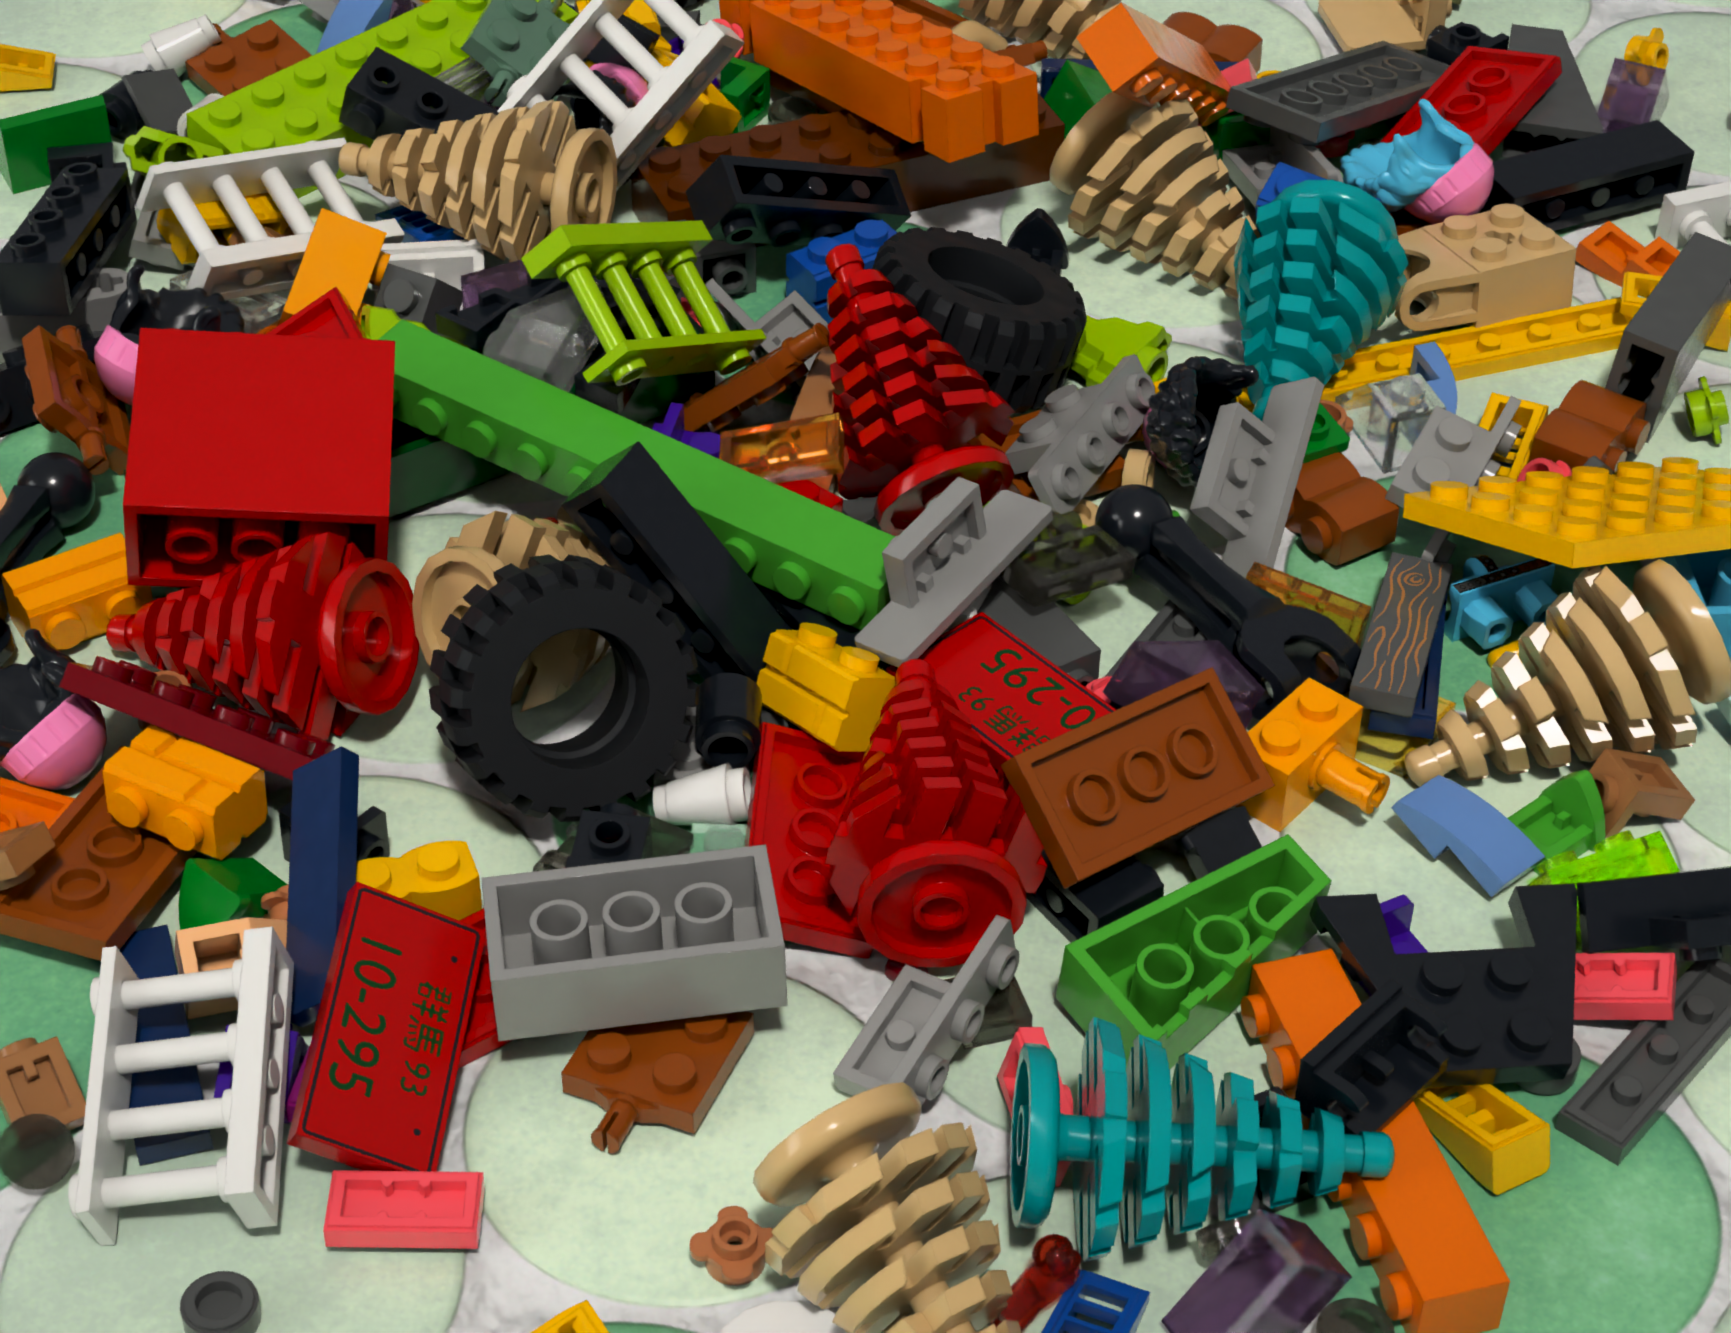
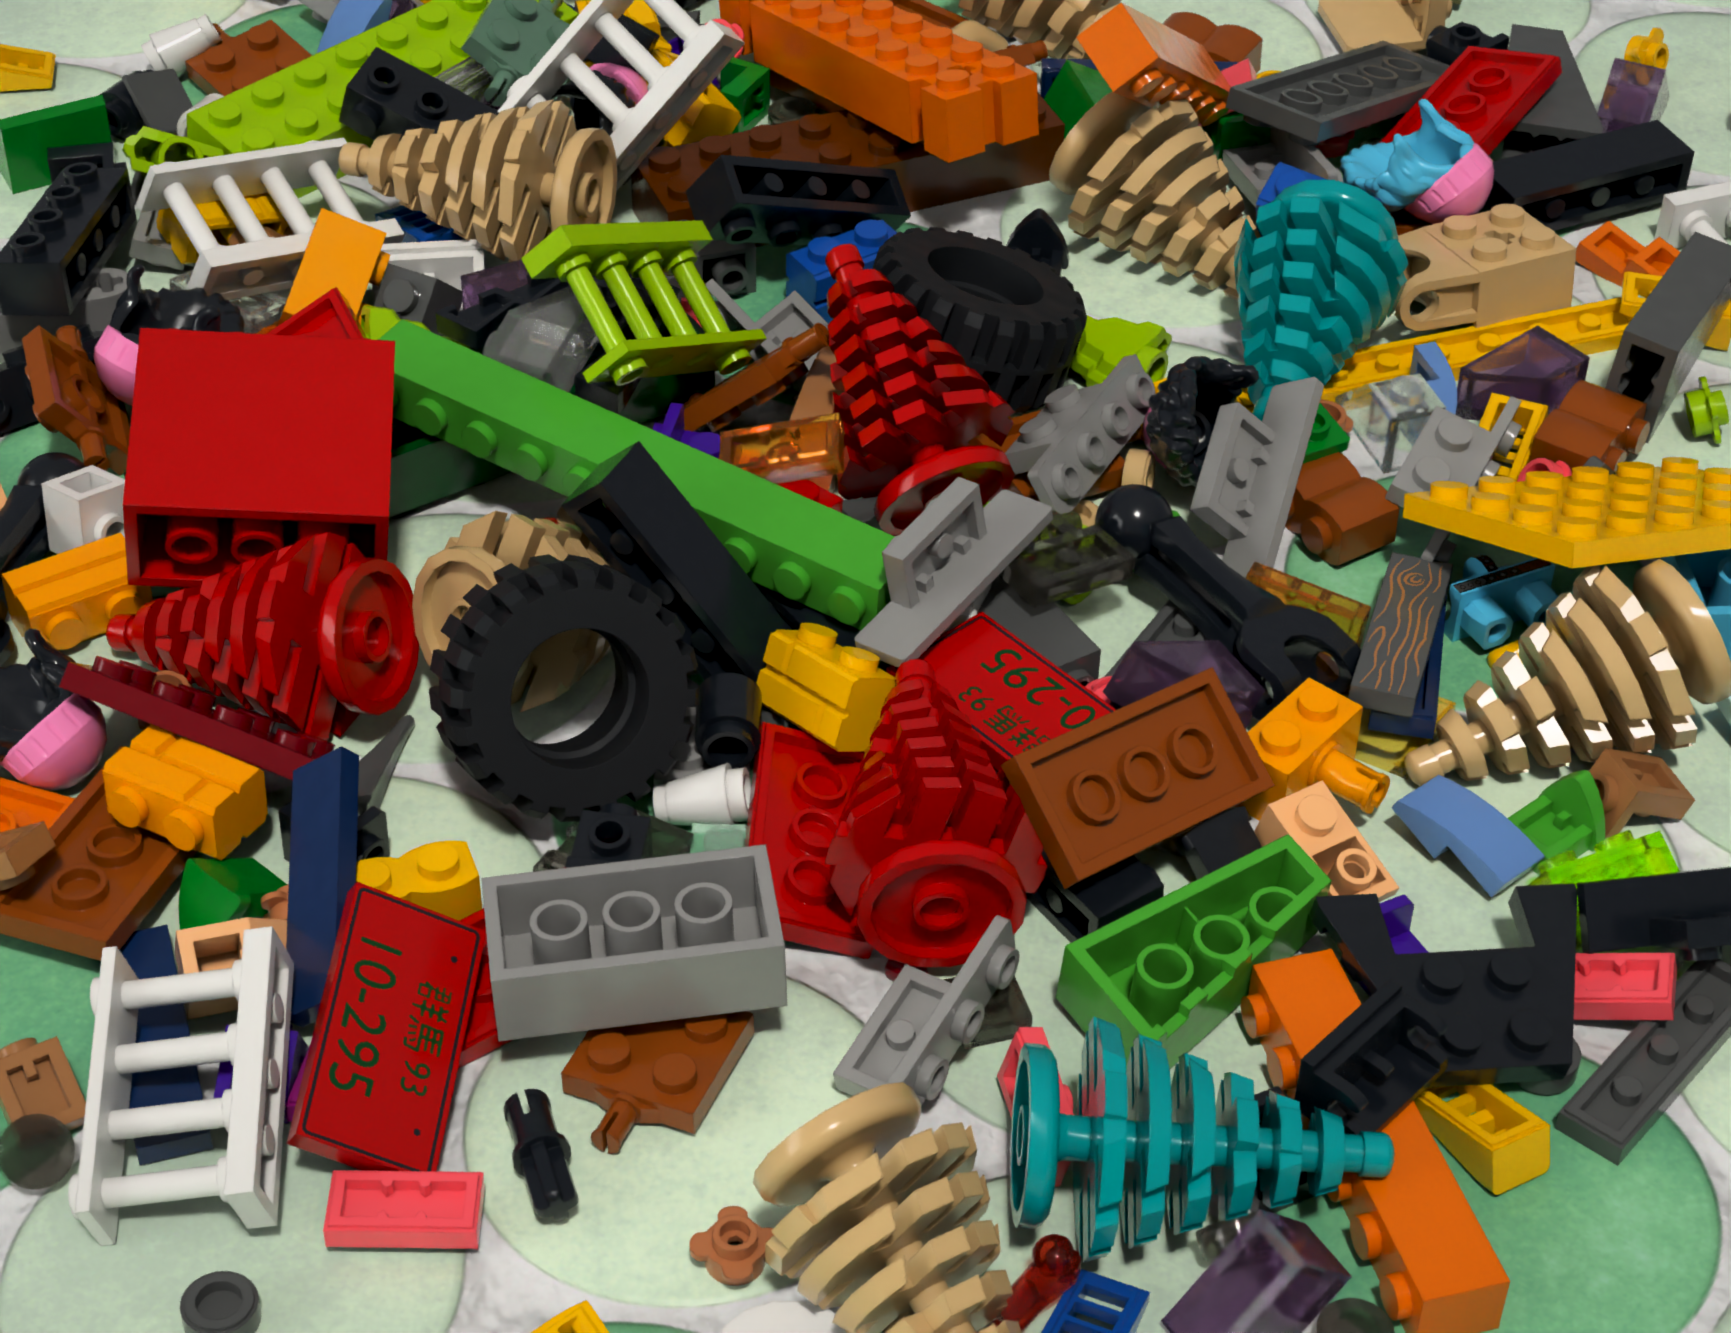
none -> white brick [41,465,125,554]
none -> dark grey piece [358,715,415,817]
none -> black axle [503,1089,579,1221]
none -> light nougat slope [1254,780,1399,902]
none -> slope [1455,325,1590,421]

